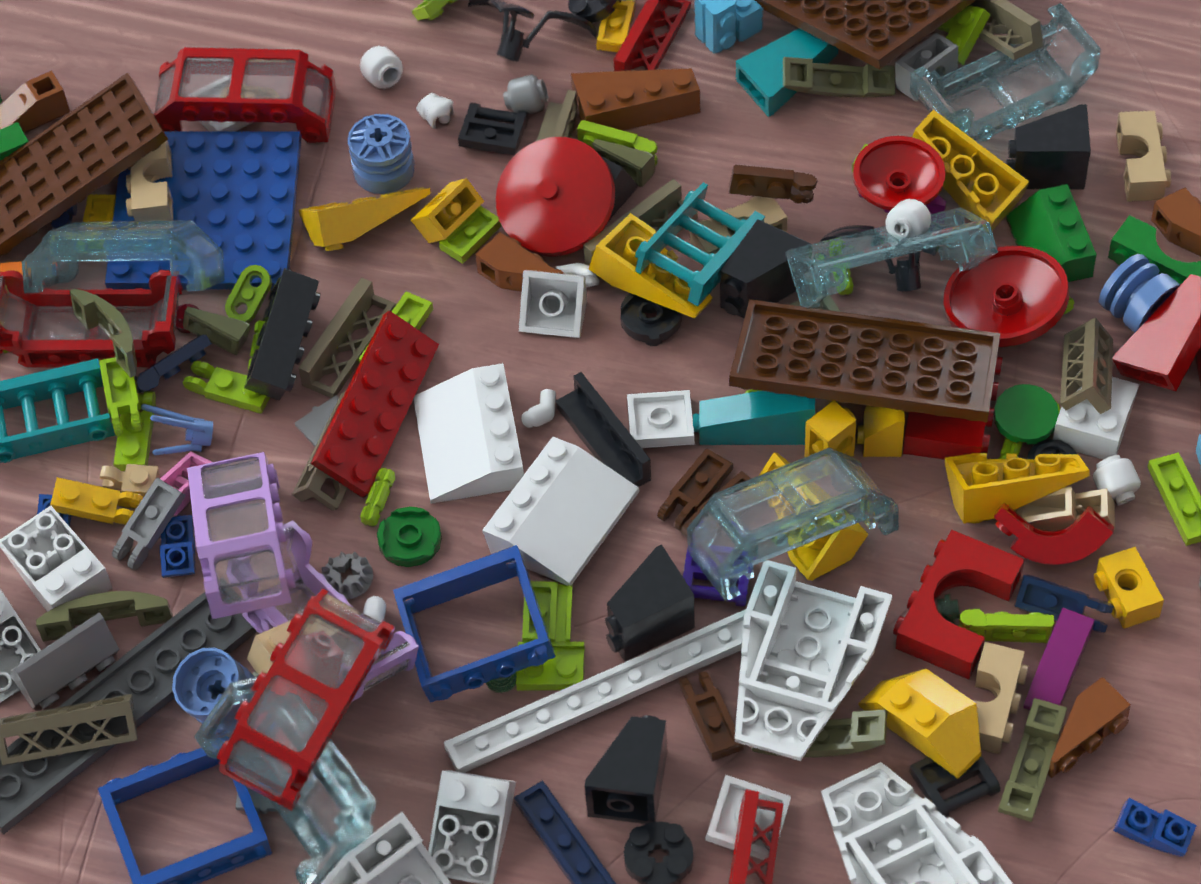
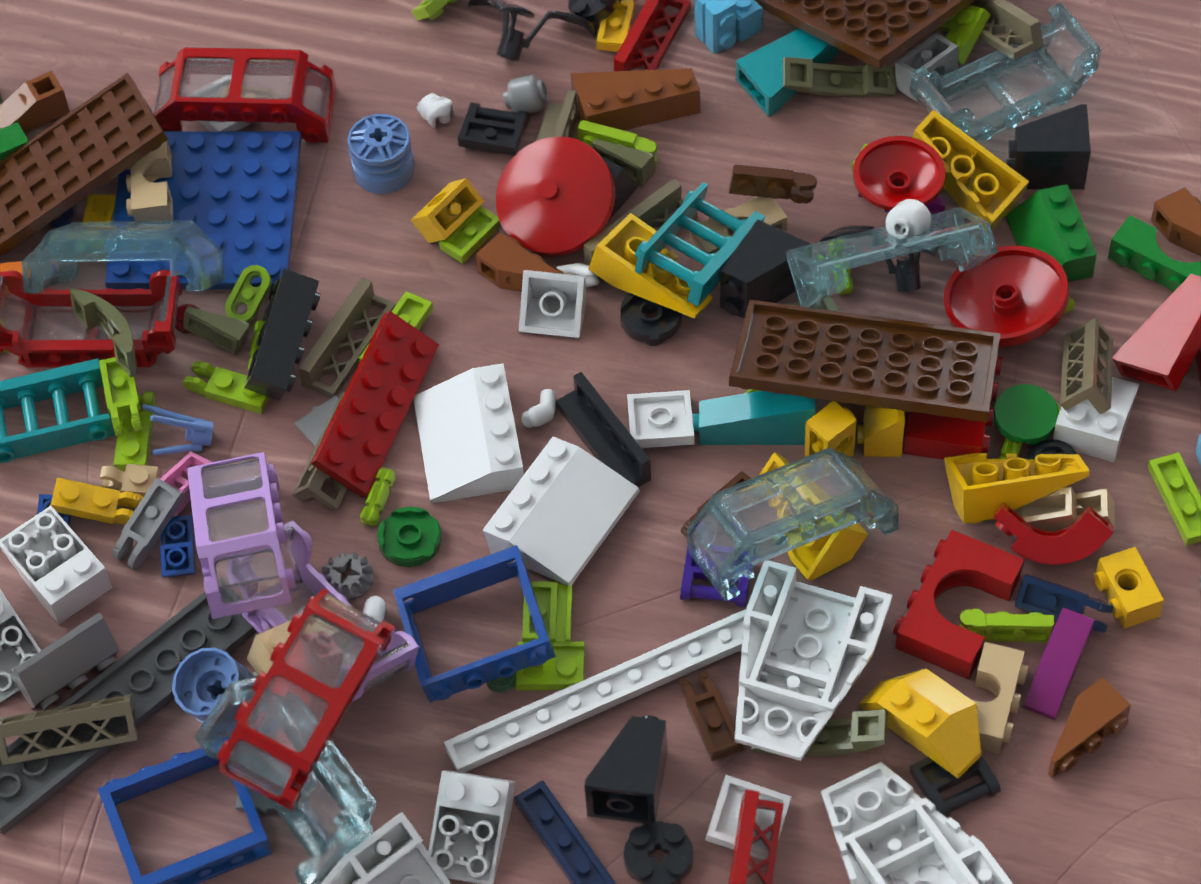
olive slope [36,591,173,642] -> none
dark blue hinge [135,334,212,394] -> none
yellow wedge [299,188,431,251] -> none
white head [360,46,403,89] -> none
black slope [605,544,695,662] -> none
reddish brown hinge [657,448,733,531] -> none
clear green plate [937,594,961,625] -> none
olive slope [998,698,1067,822] -> none
white head [1093,455,1141,505] -> none
medium blue wheel [1099,254,1180,333] -> none
blue slope [1113,797,1197,857] -> none
tan arch [1116,111,1171,201] -> none

